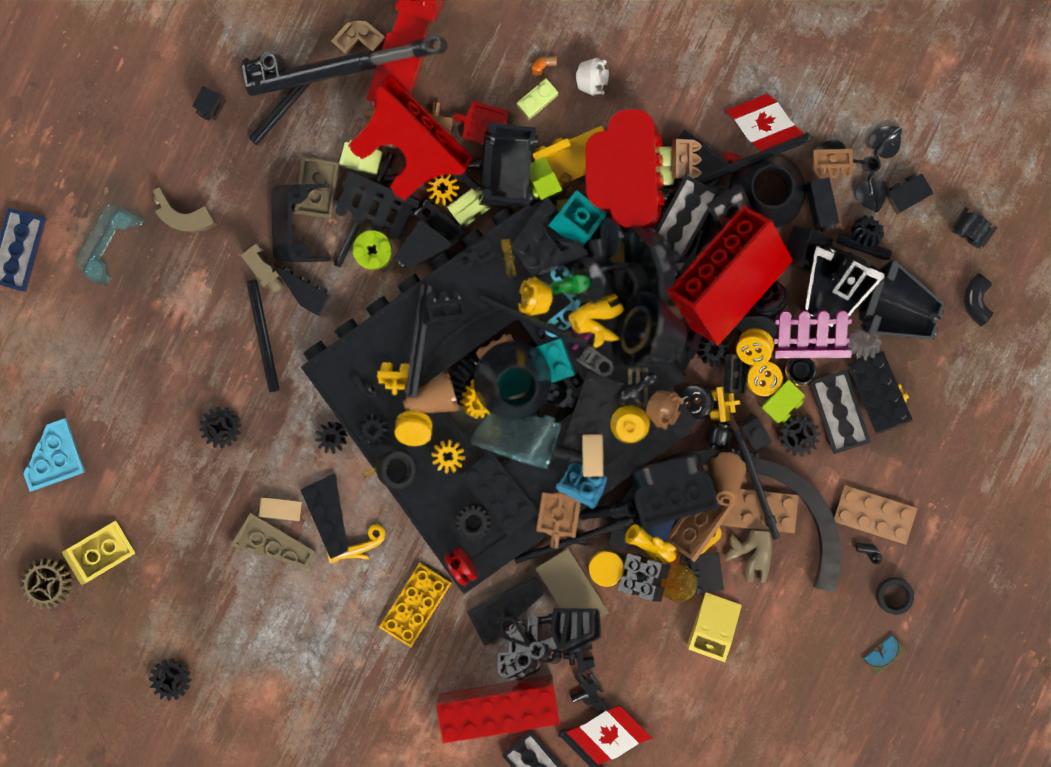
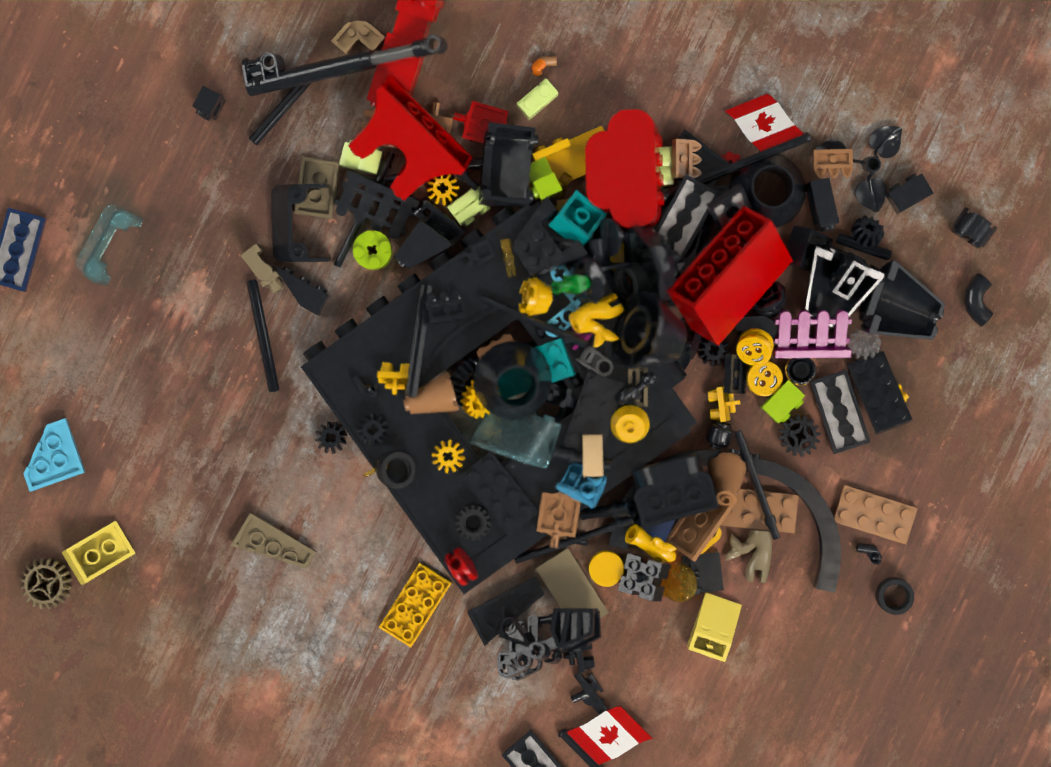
black gear [149,658,192,701] -> none
dark tan arch [153,187,217,233] -> none
black gear [199,407,242,448] -> none
tan slope [258,498,302,521] -> none
black wing [300,473,349,559] -> none
yellow plant [327,524,386,564] -> none
yellow head [395,411,432,446] -> none
red brick [436,675,560,744] -> none
white cone [576,58,609,96] -> none
medium nougat cone [646,390,684,429] -> none
black head [678,384,714,420] -> none
black torso [736,413,772,454] -> none
slope [863,634,906,675] -> none

